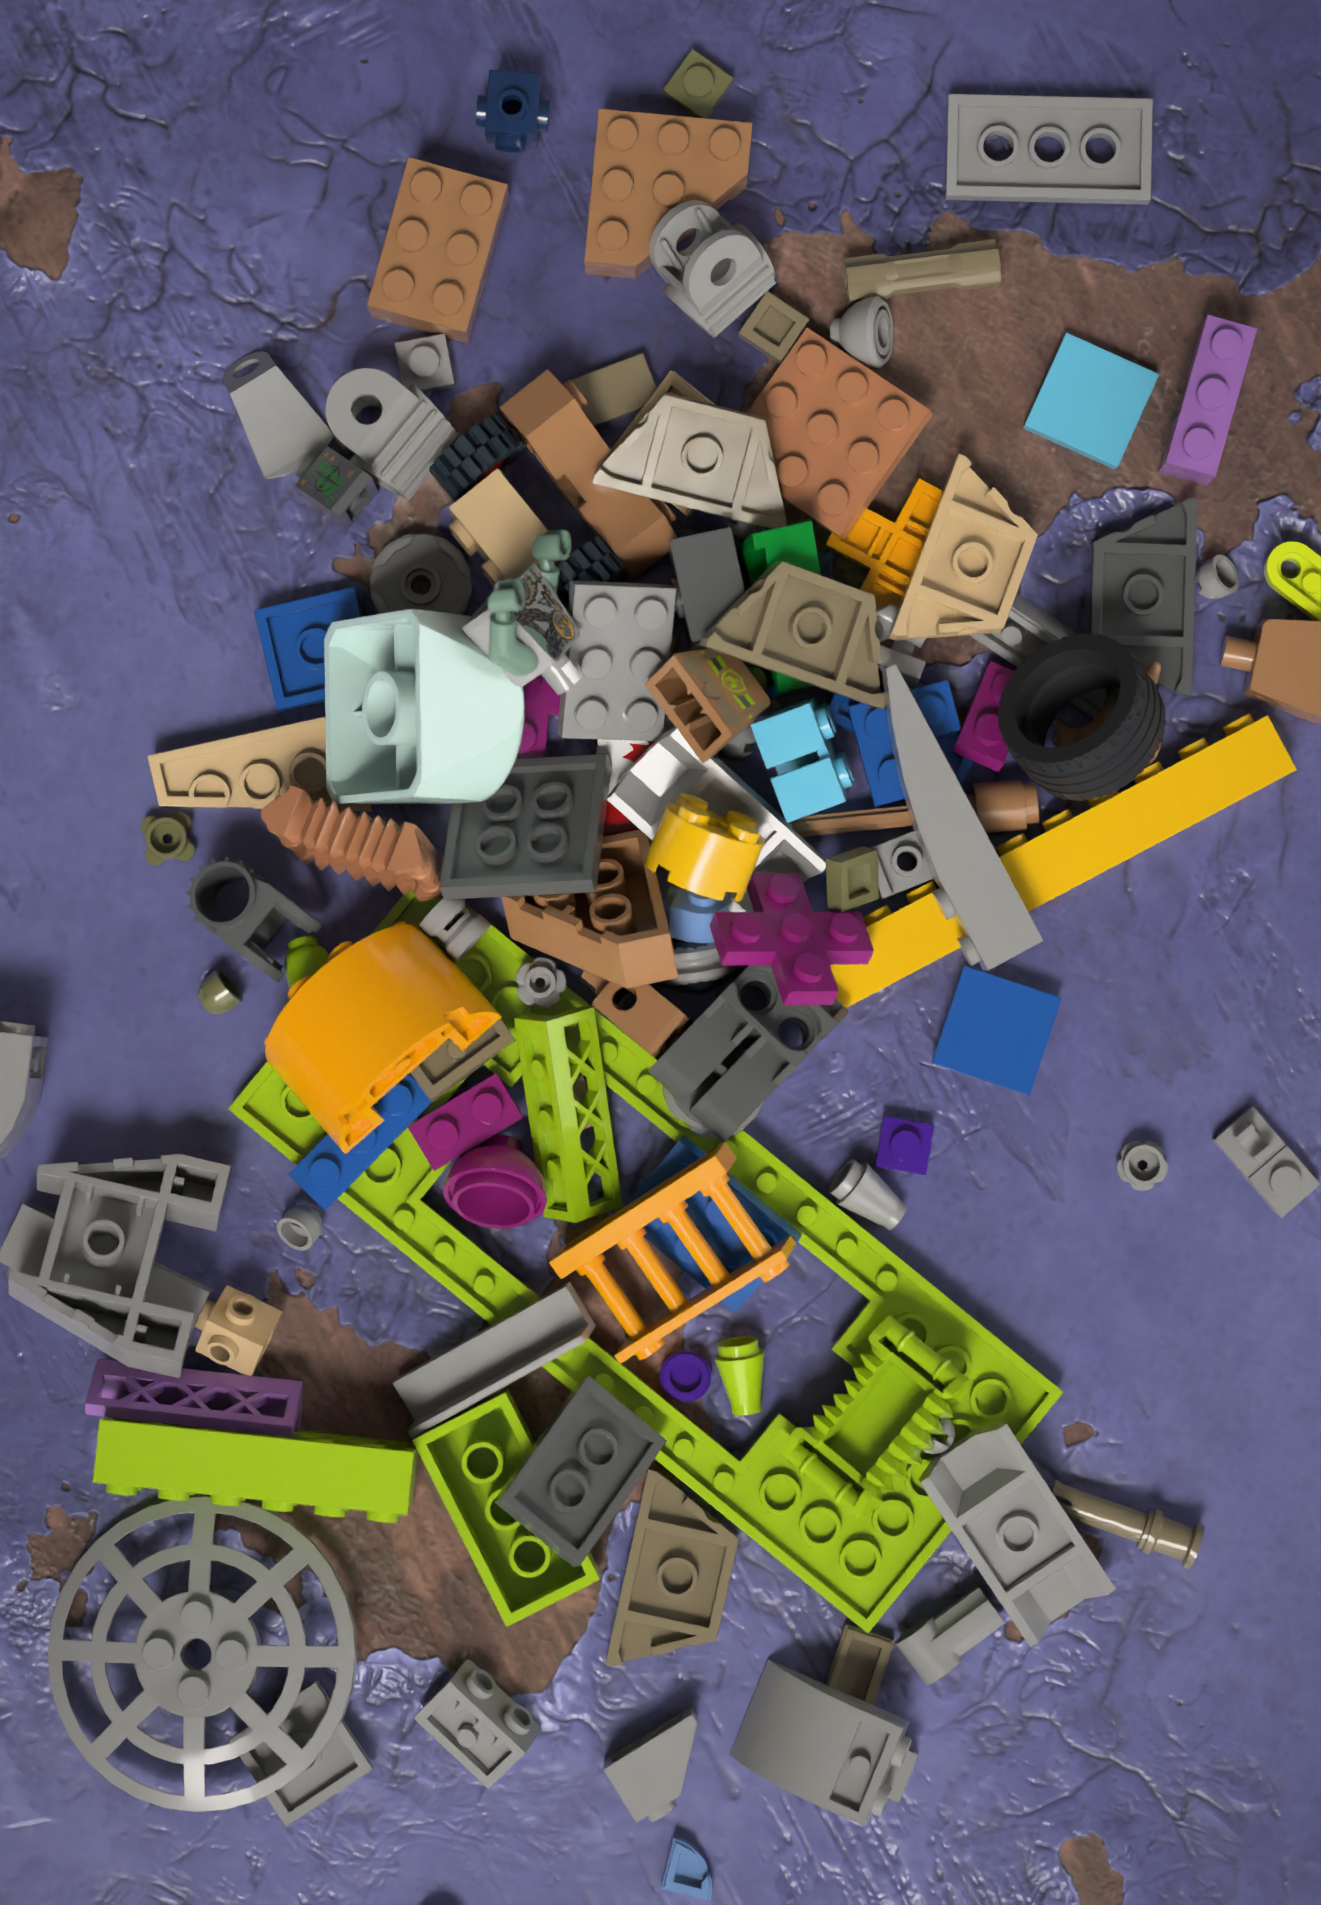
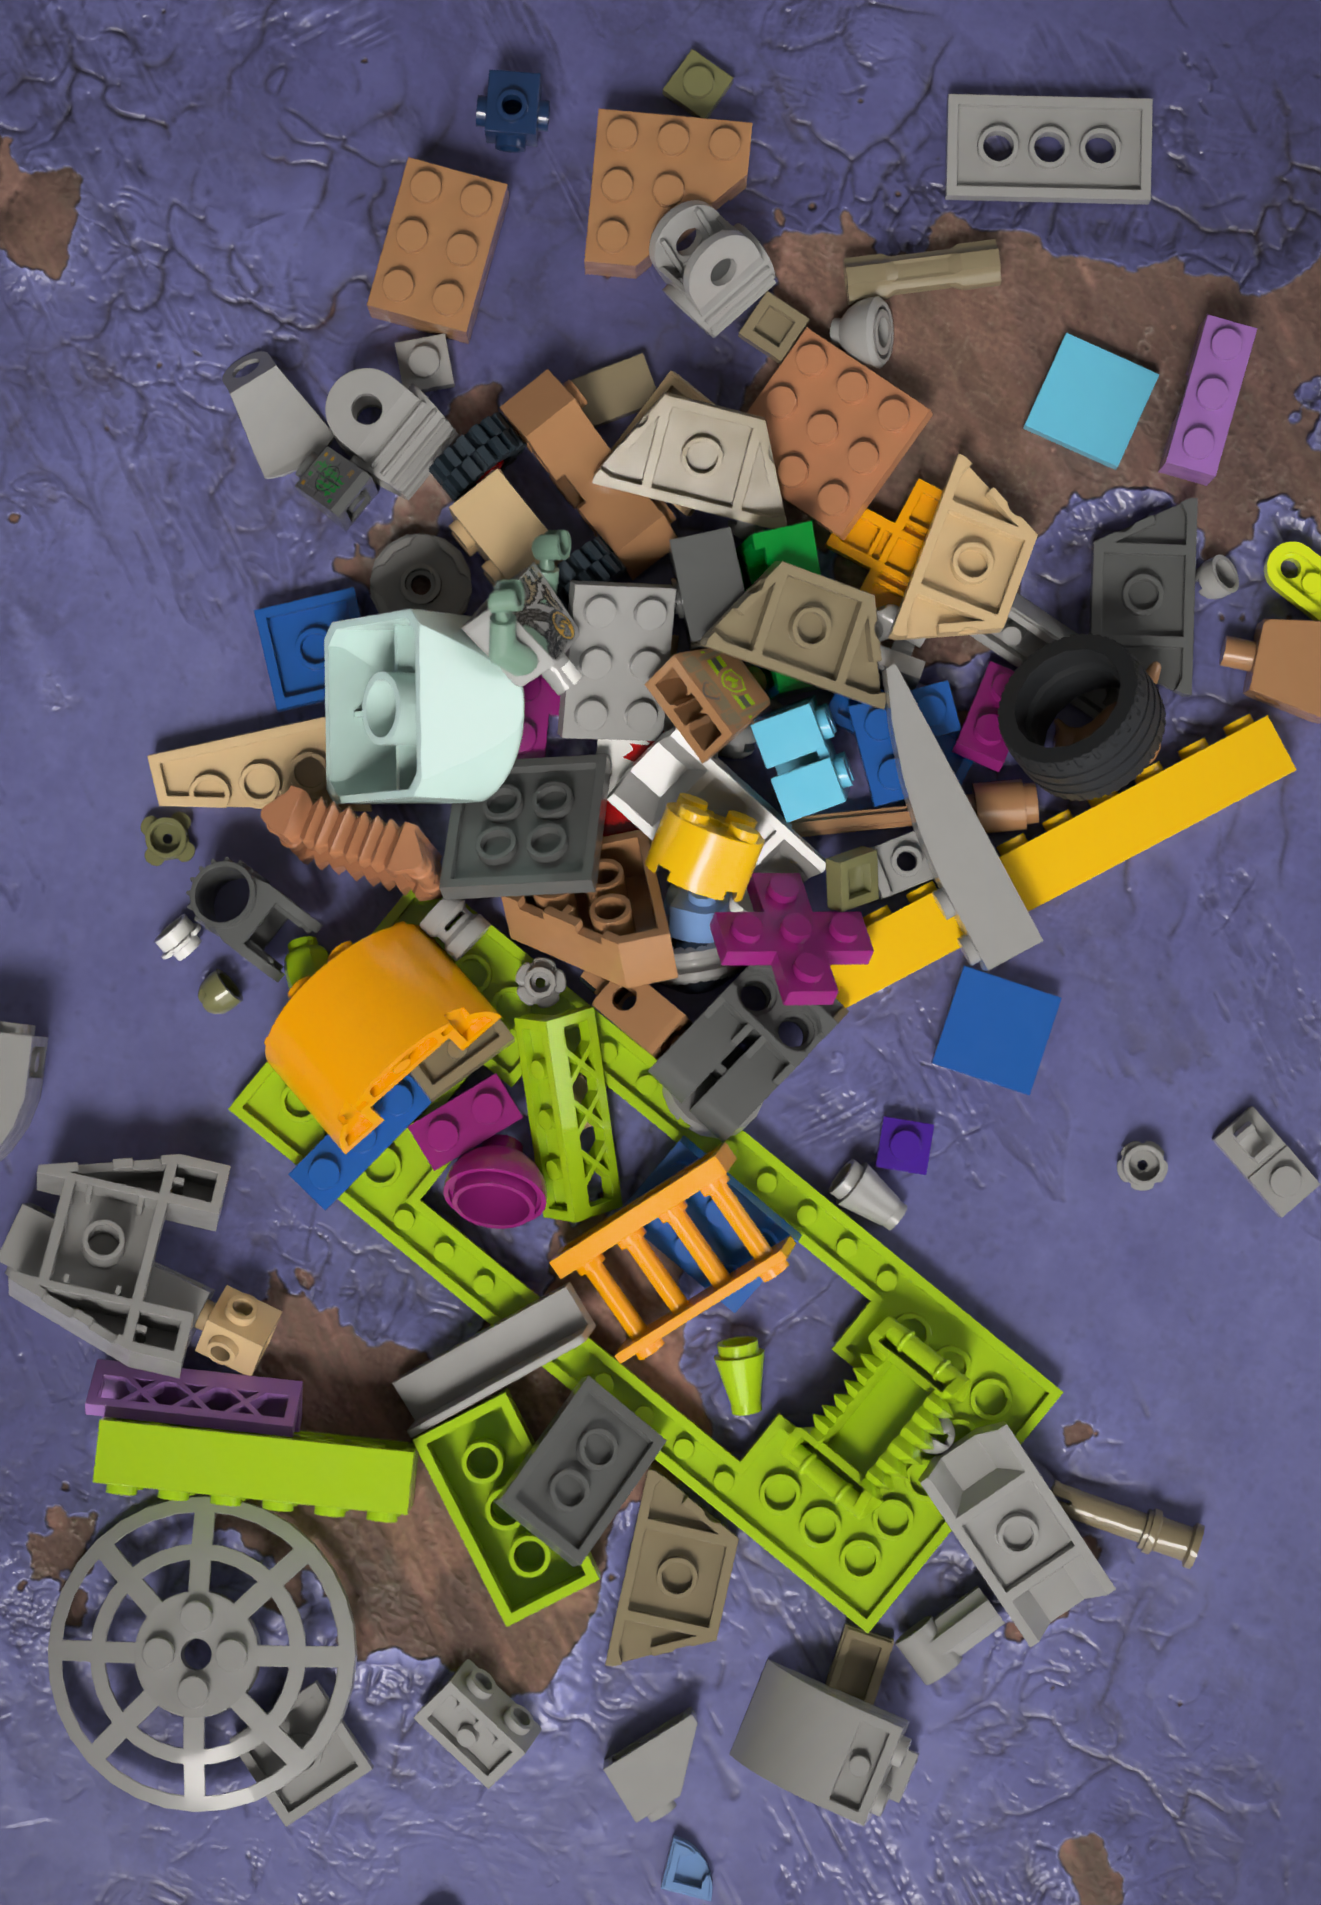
light grey hinge [277,1205,322,1251] -> none
dark purple tile [660,1350,711,1402] -> none
none -> white plate [154,914,202,961]

